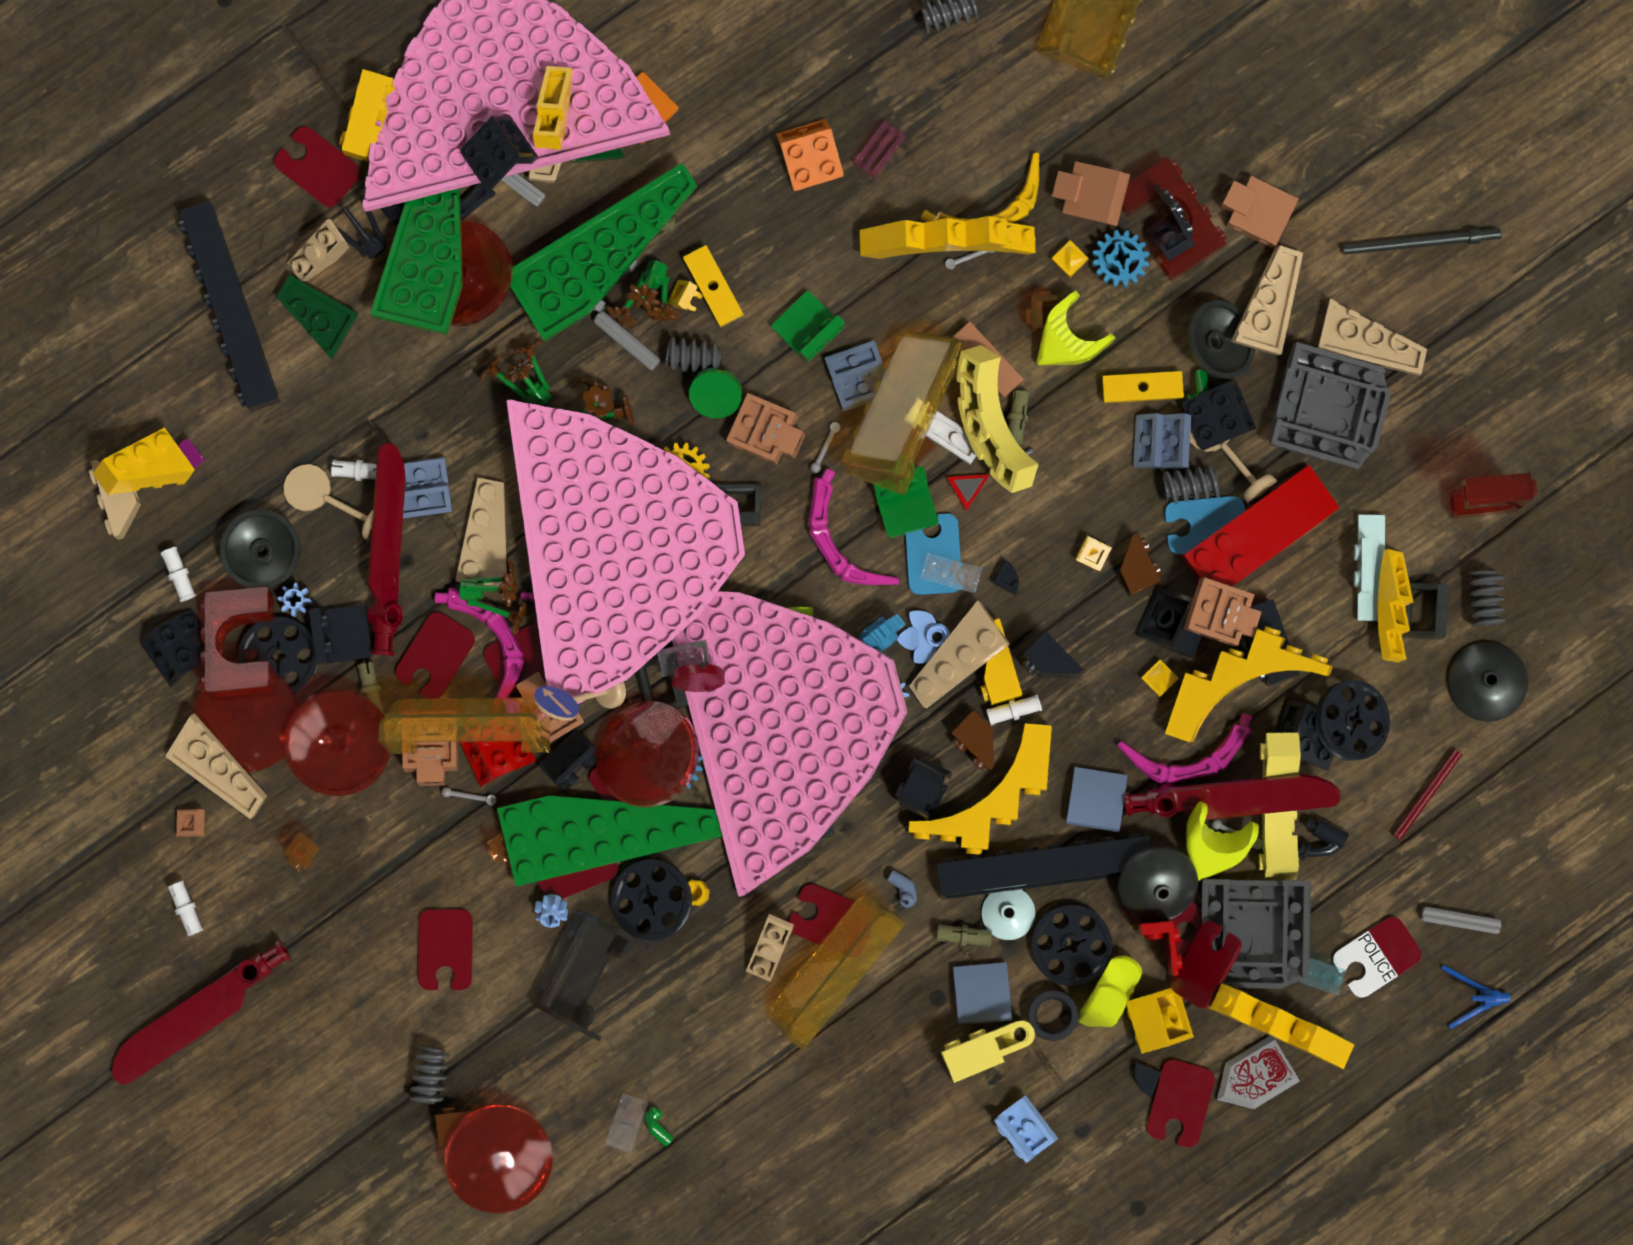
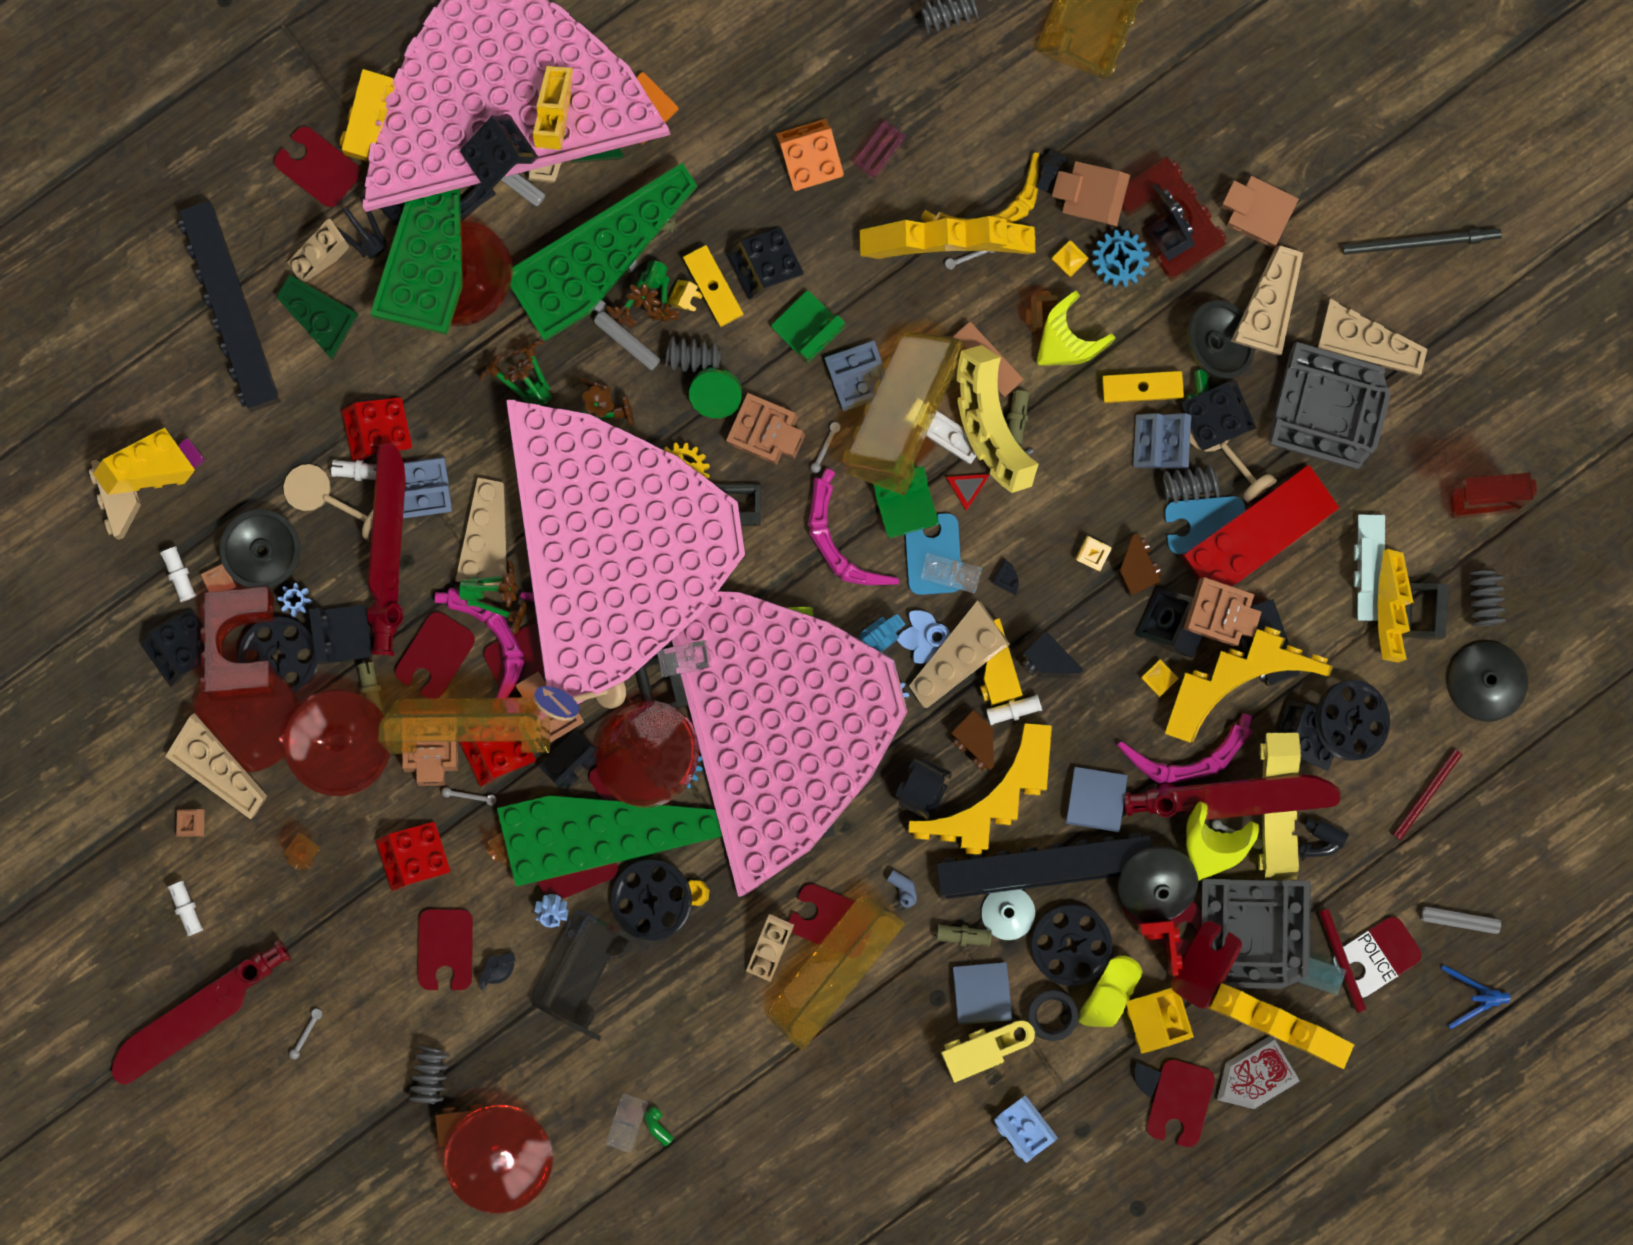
dark red tile [672,664,725,692] -> none
none -> nougat tile [201,564,237,599]
none -> light grey hinge [289,1009,323,1060]
none -> red bracket [341,398,412,462]
none -> red bracket [376,822,450,892]
none -> black piece [478,952,516,990]
none -> black bracket [726,228,803,300]
none -> black piece [1037,150,1068,192]
none -> dark red bar [1319,908,1367,1013]

